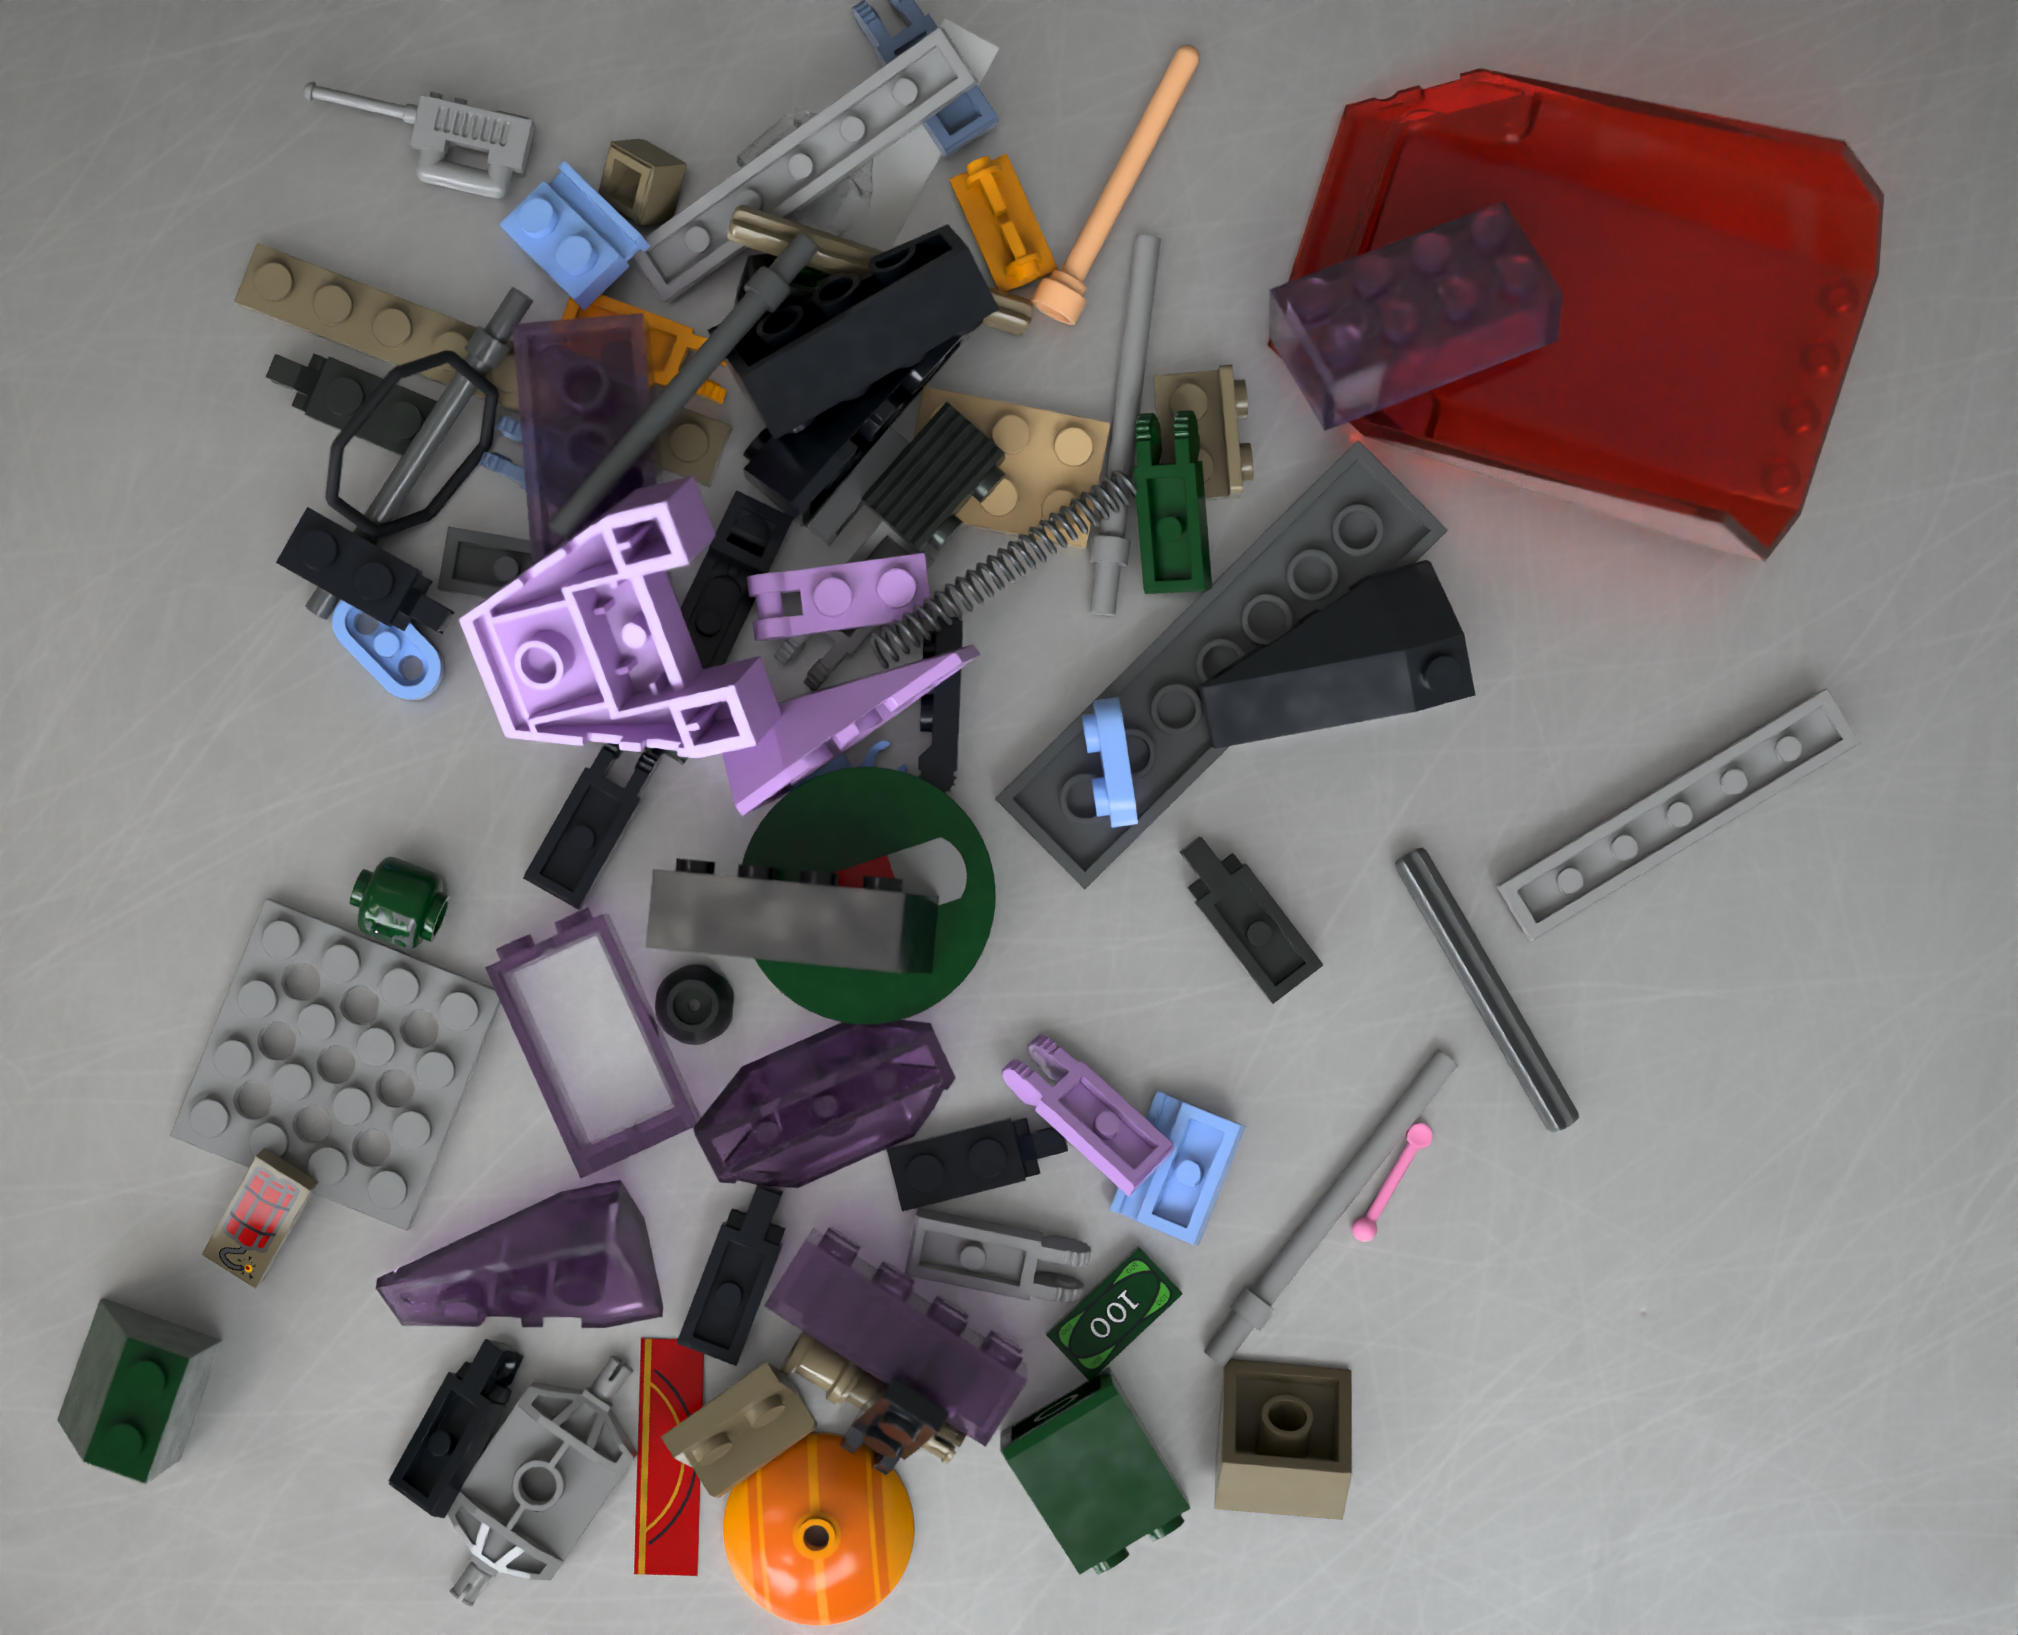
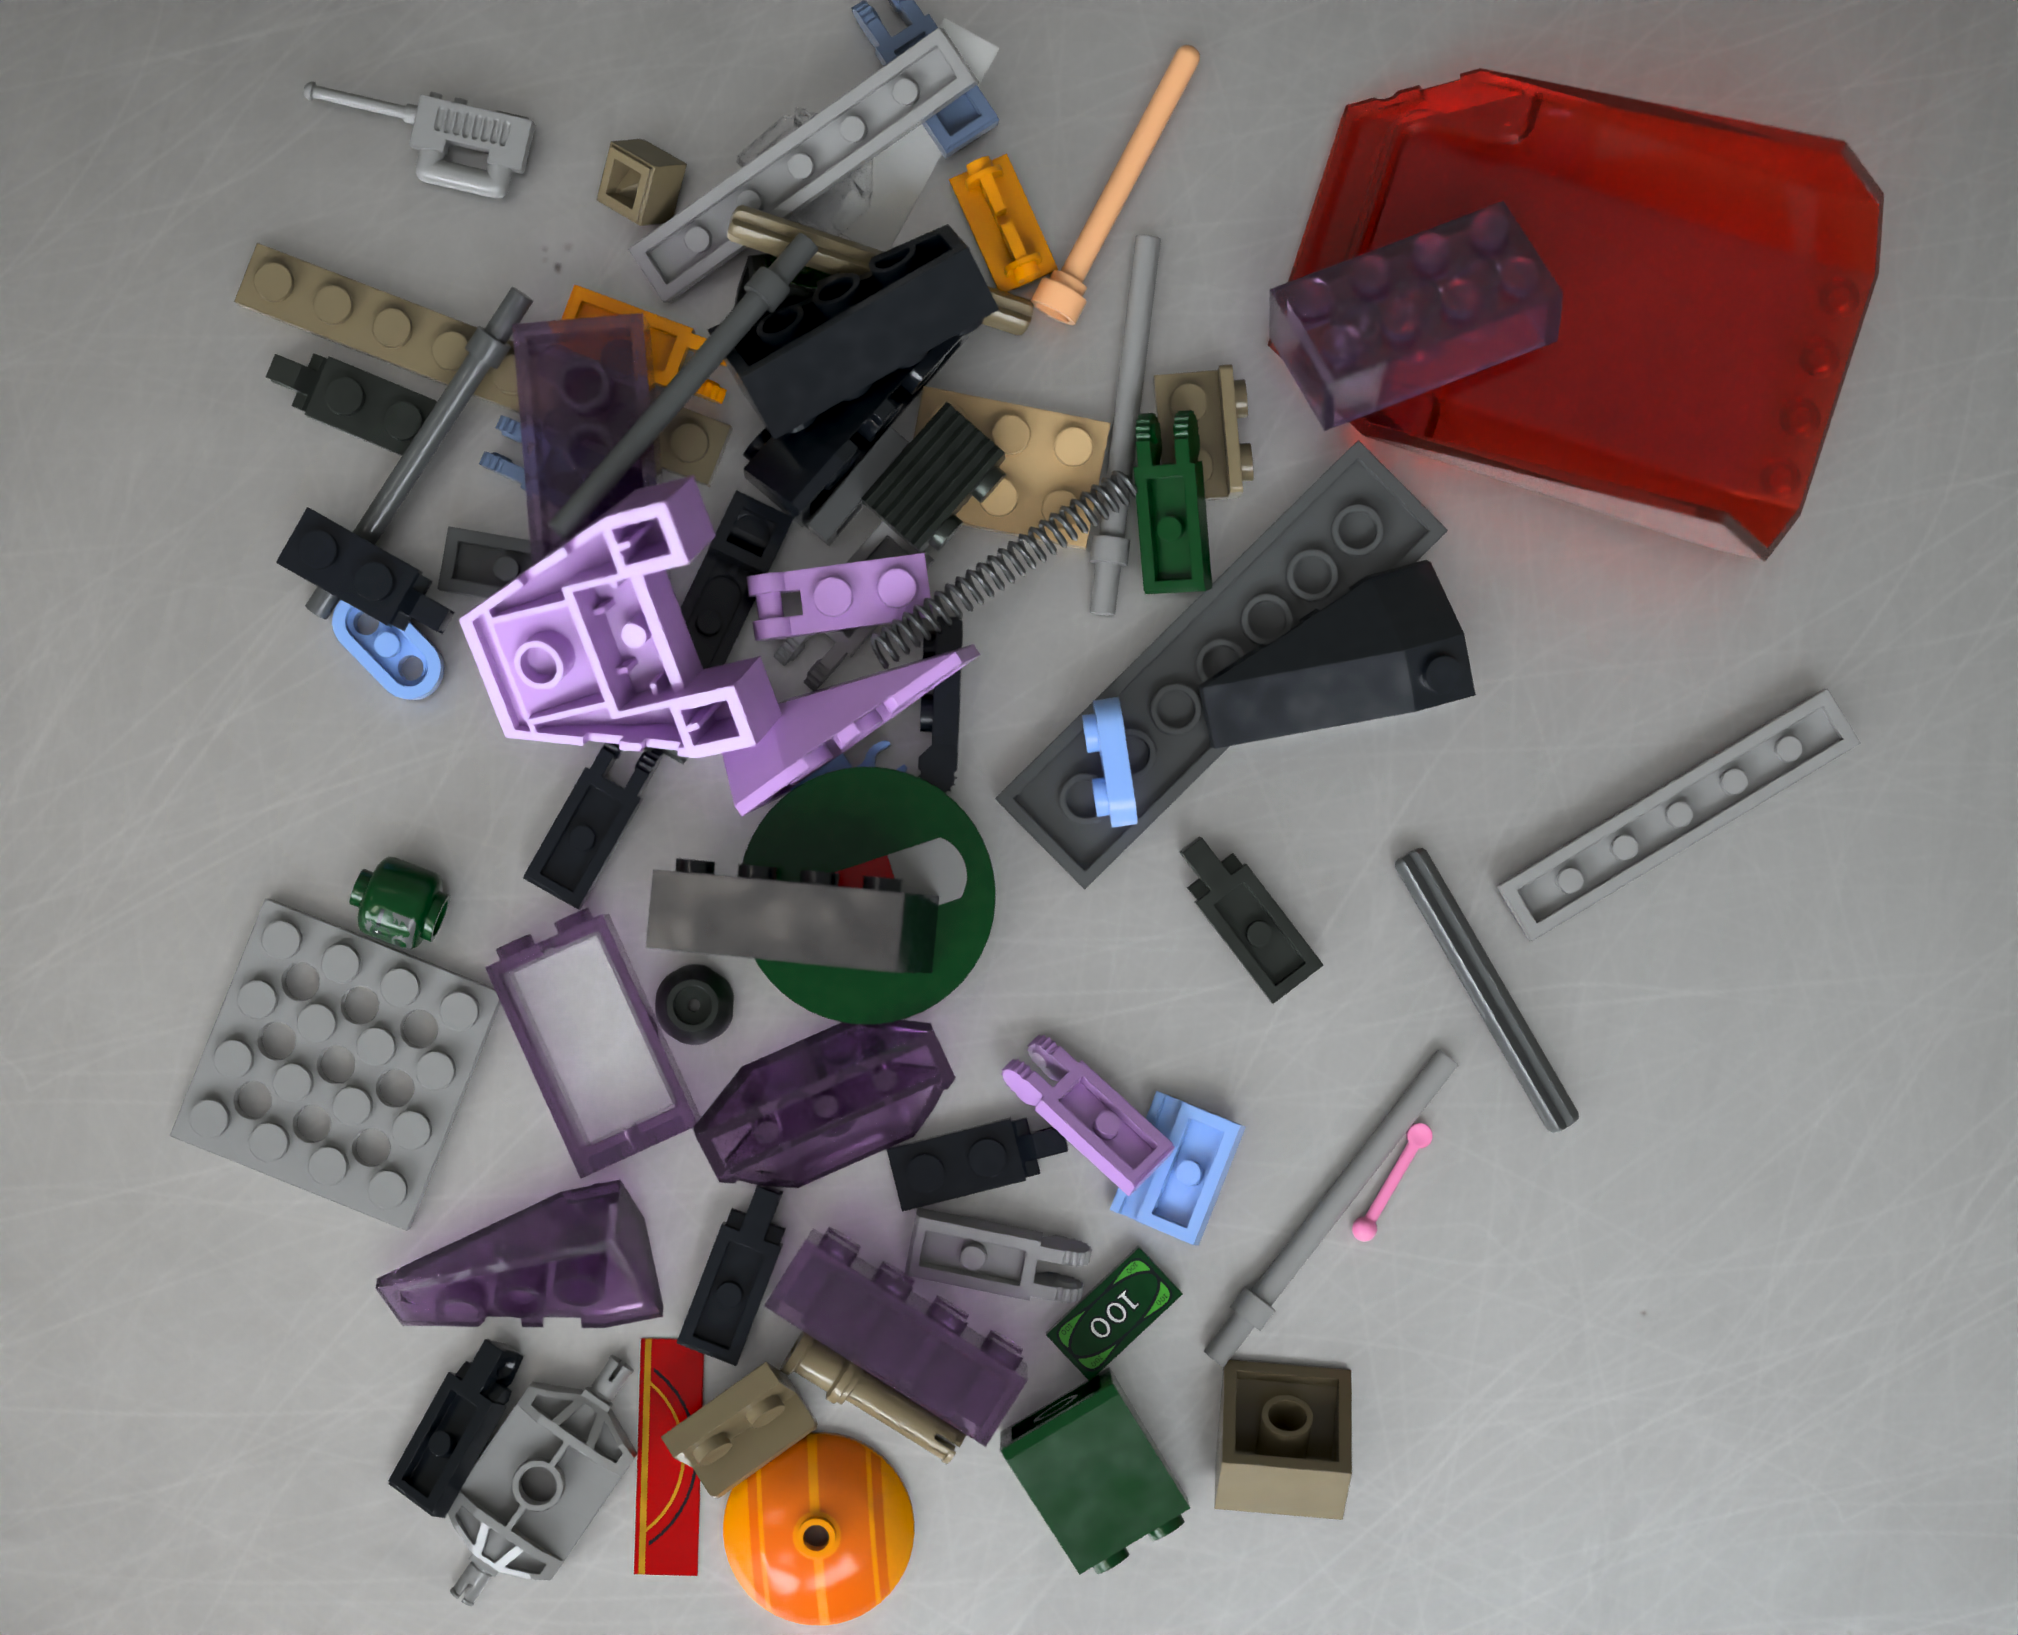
slope [57,1298,223,1484] -> none
tile [201,1148,318,1288] -> none
black piece [325,350,499,538] -> none
light blue plate [499,160,650,311] -> none
black hinge [840,1376,950,1475] -> none

